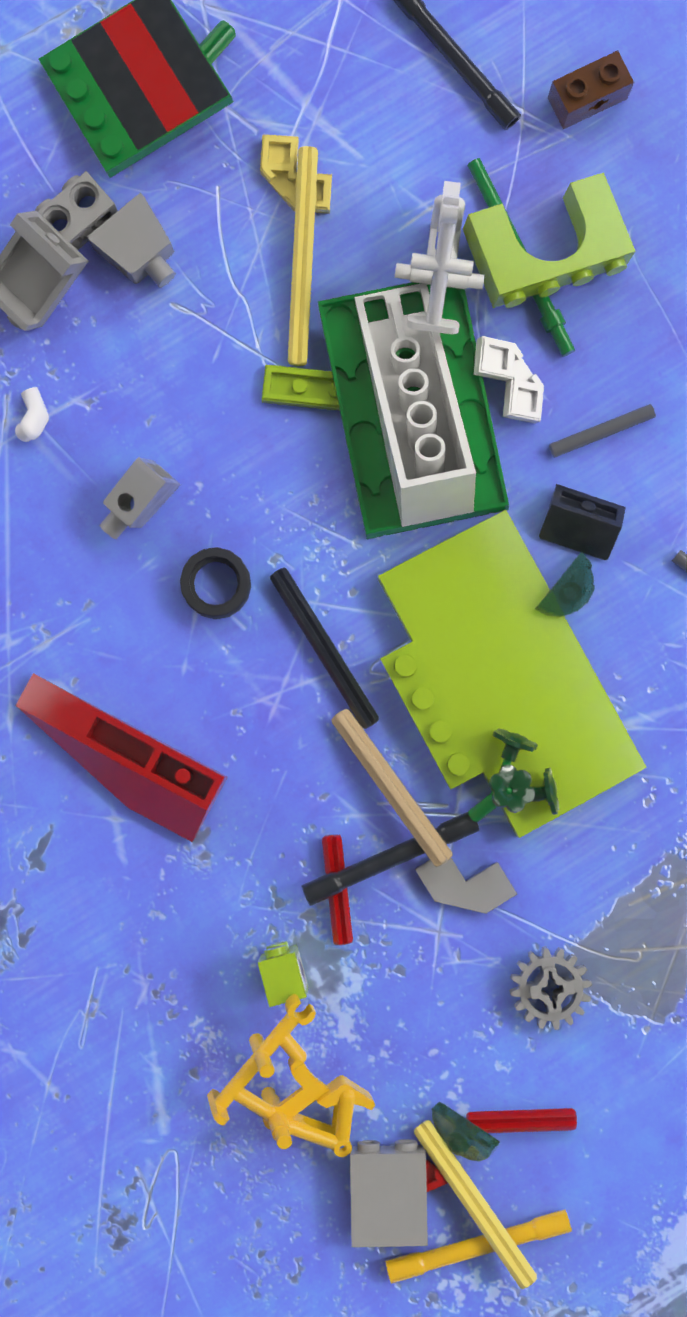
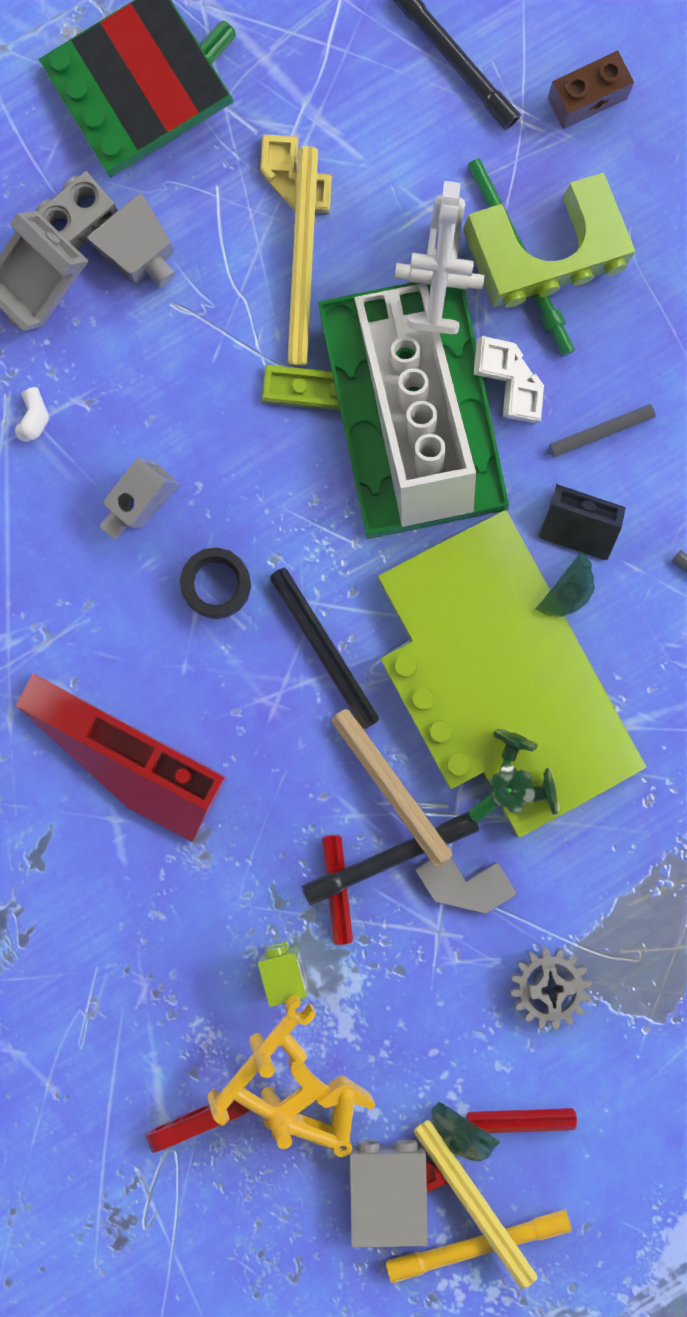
none -> red beam [144,1100,251,1153]

